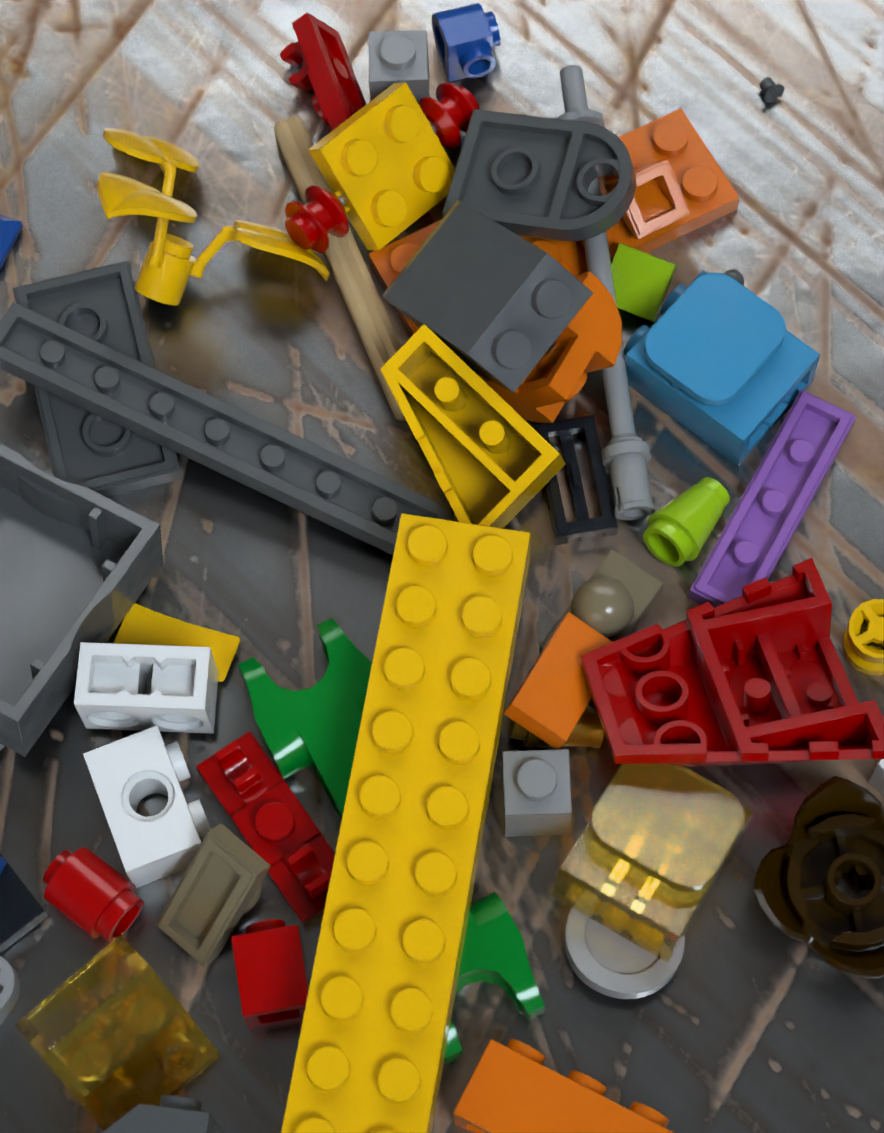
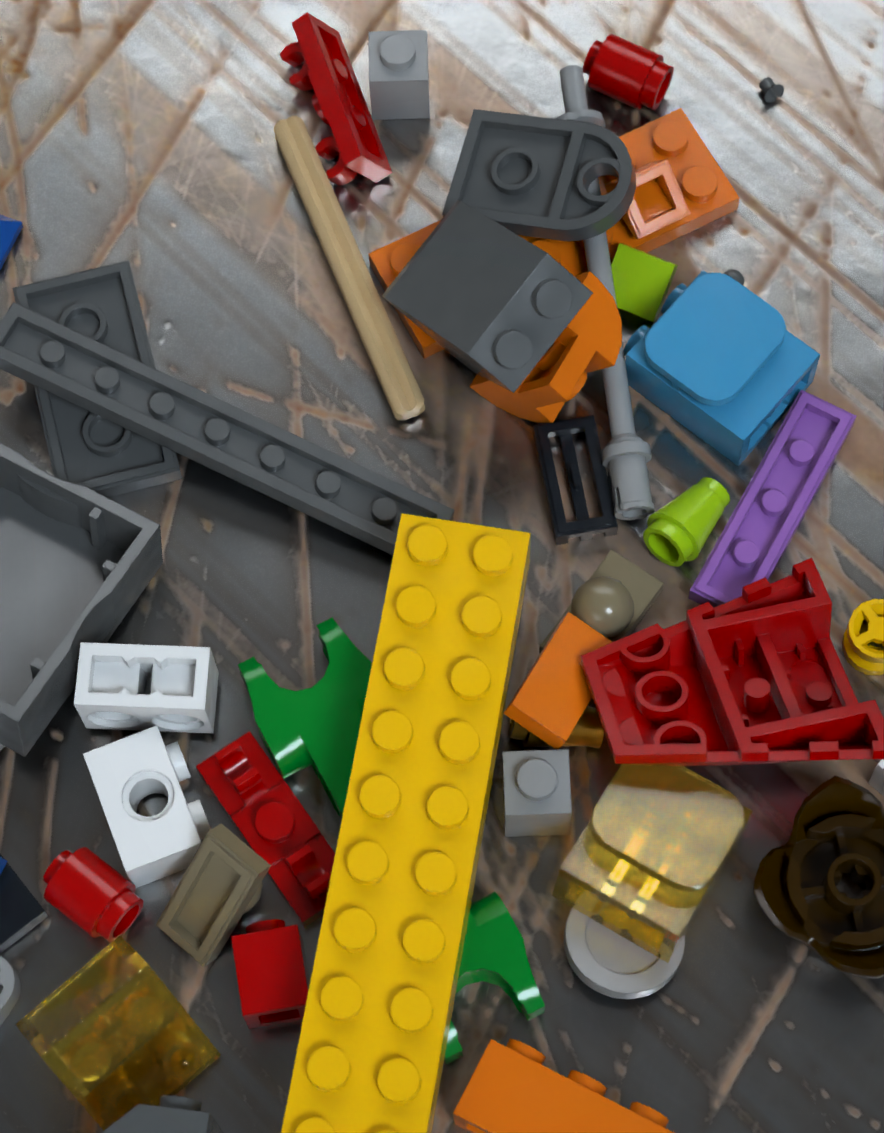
yellow plant [96,128,330,306] -> none
yellow sticker [114,603,240,682] -> none
yellow plate [285,82,479,253] -> none
yellow wedge [380,324,566,528] -> none
blue plate [432,2,500,82] -> none
none -> red brick [583,33,674,110]

